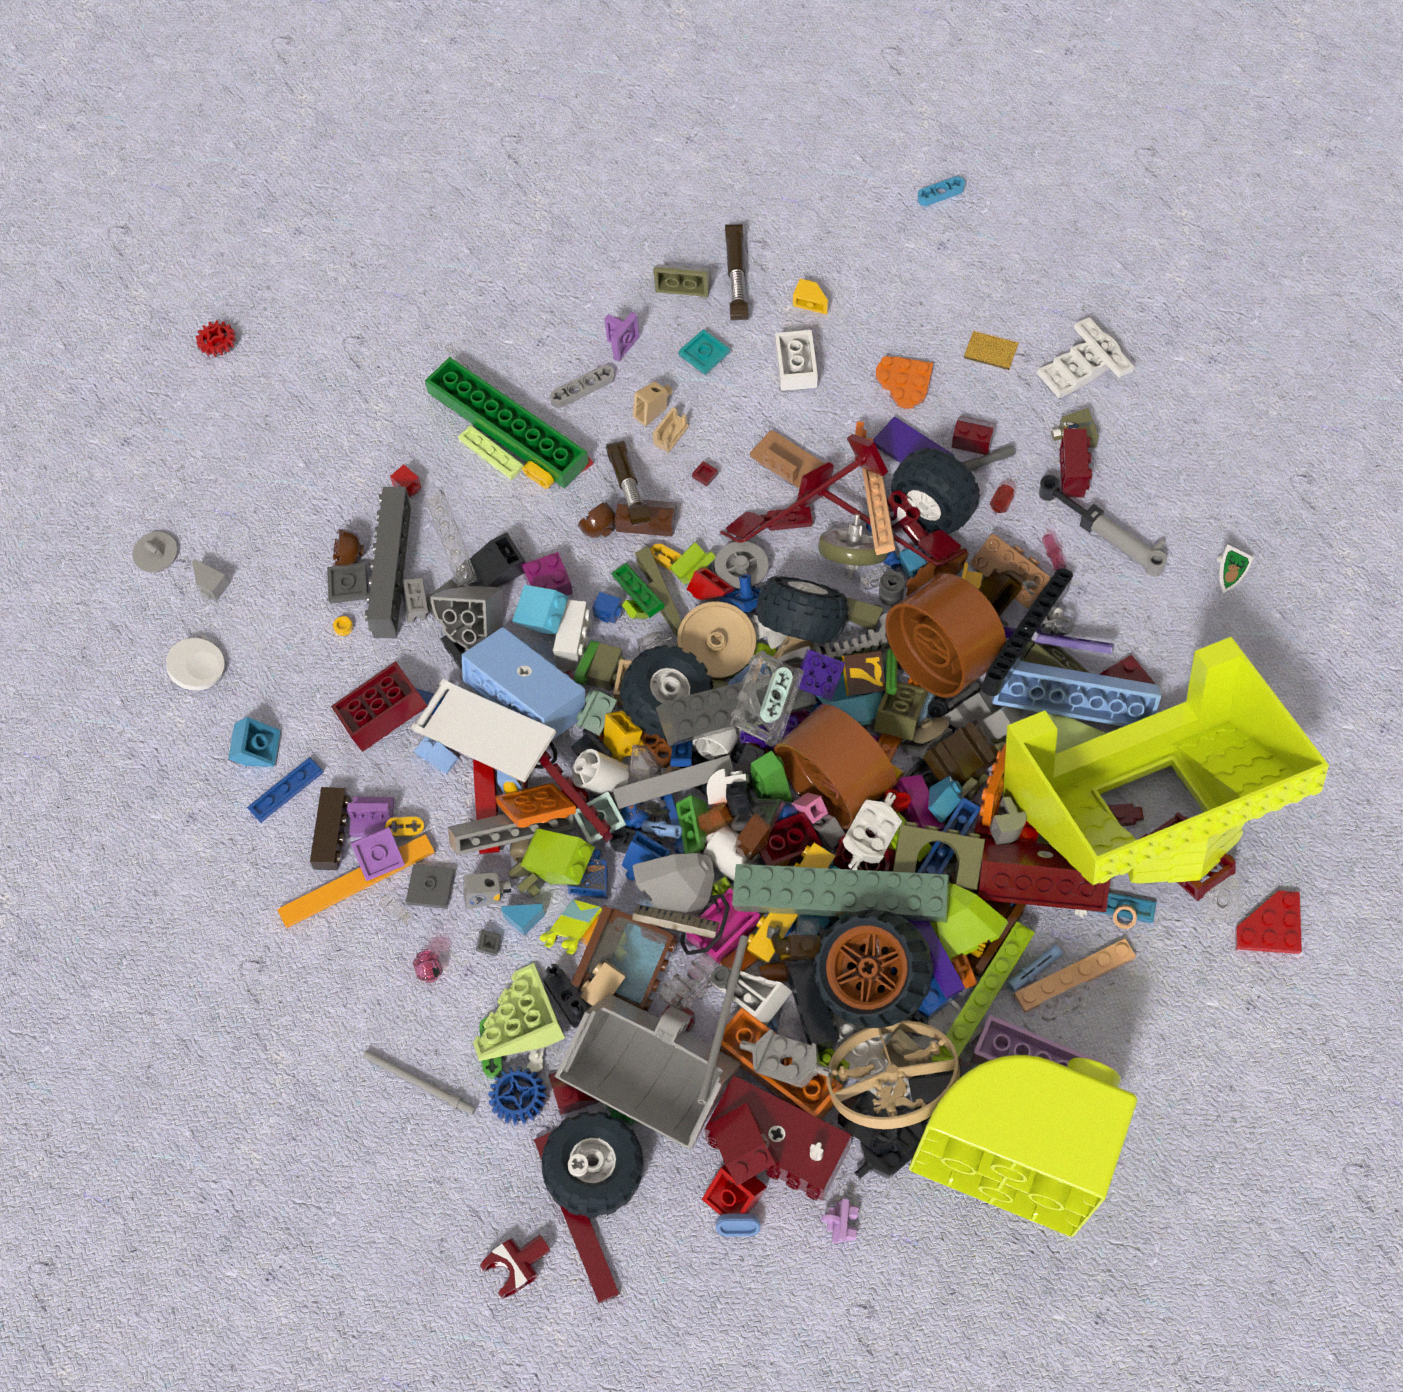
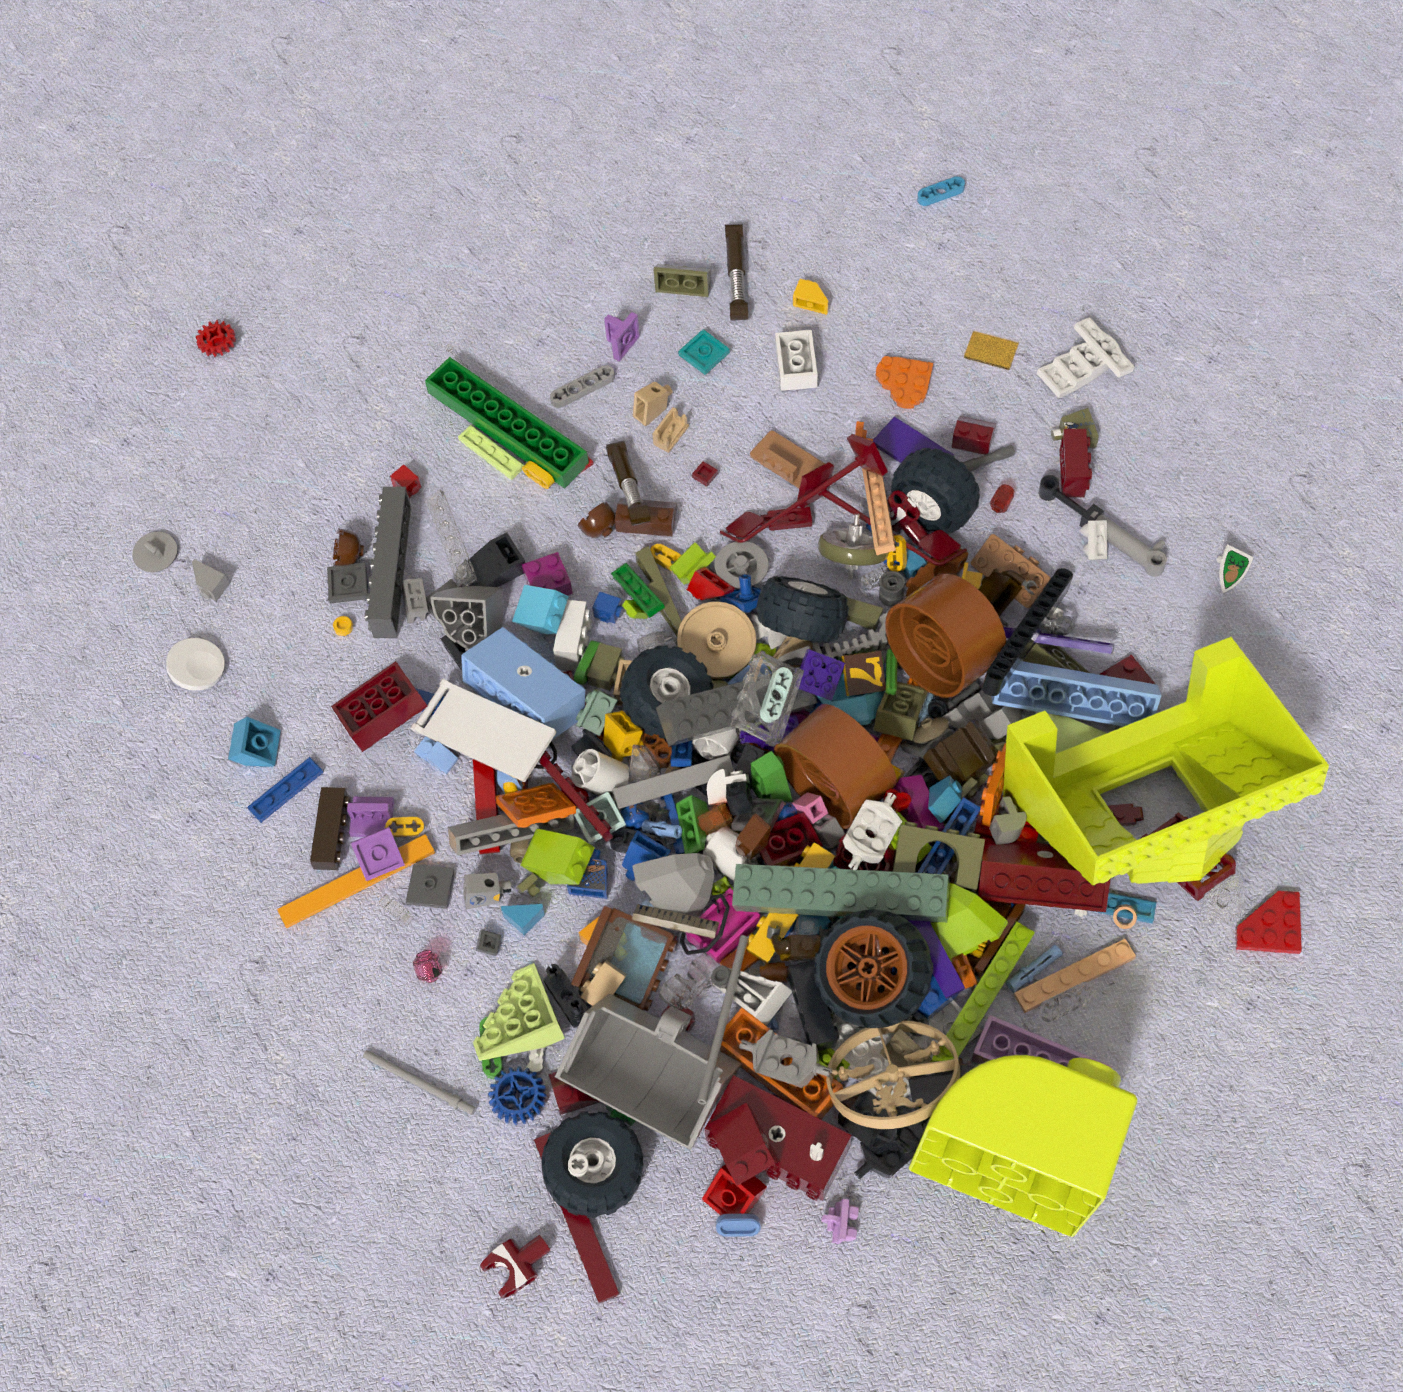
olive tile [508,862,532,879] -> none
neon yellow flag [540,899,602,954] -> none
clear pink axle [1042,534,1066,571] -> none
none -> yellow beam [887,535,907,572]
none -> white tile [1079,520,1107,560]

